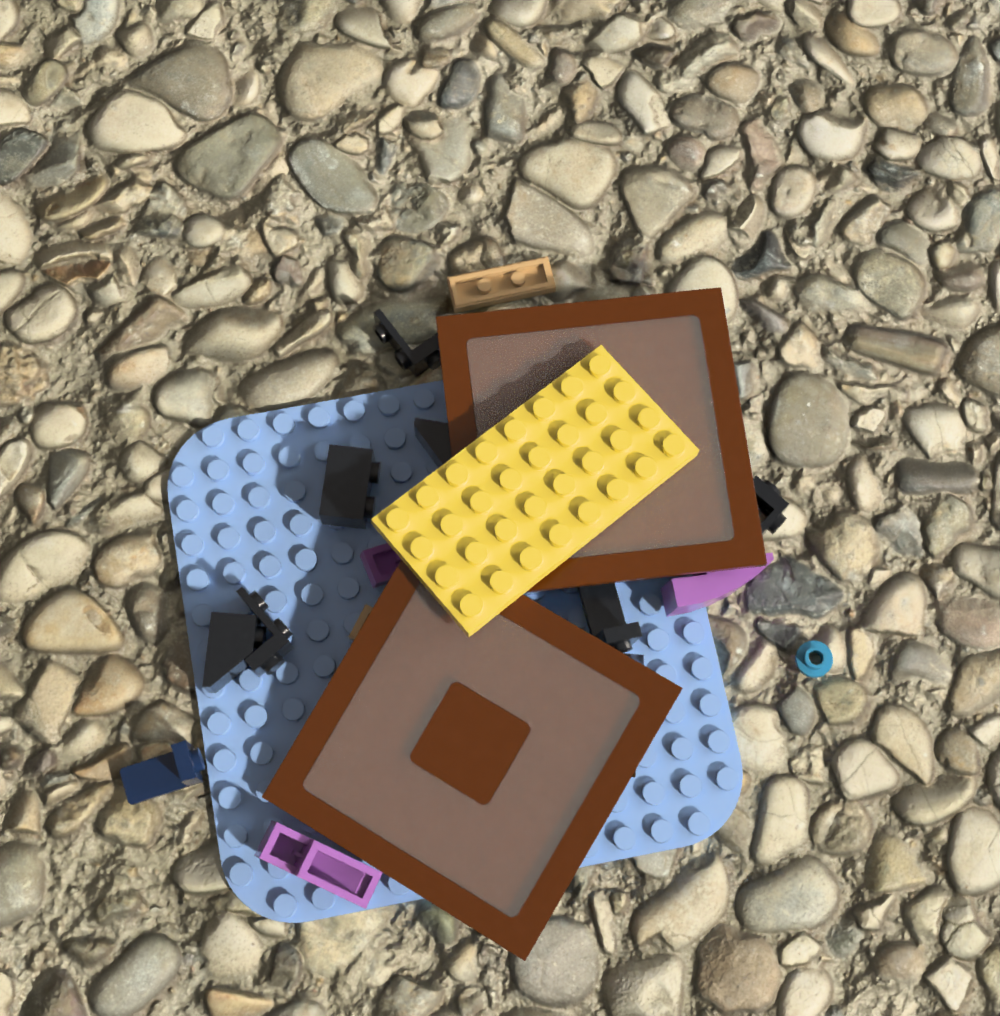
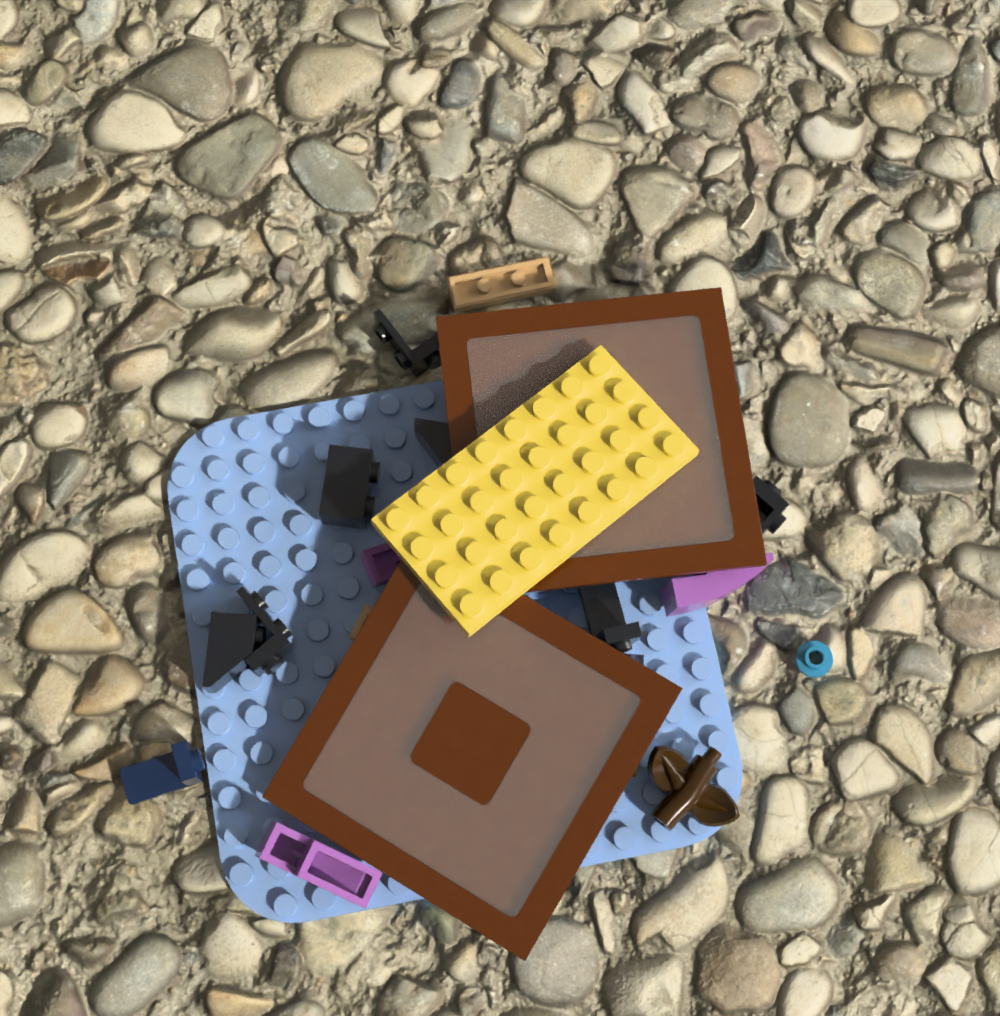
none -> dark brown plant [647,745,740,831]

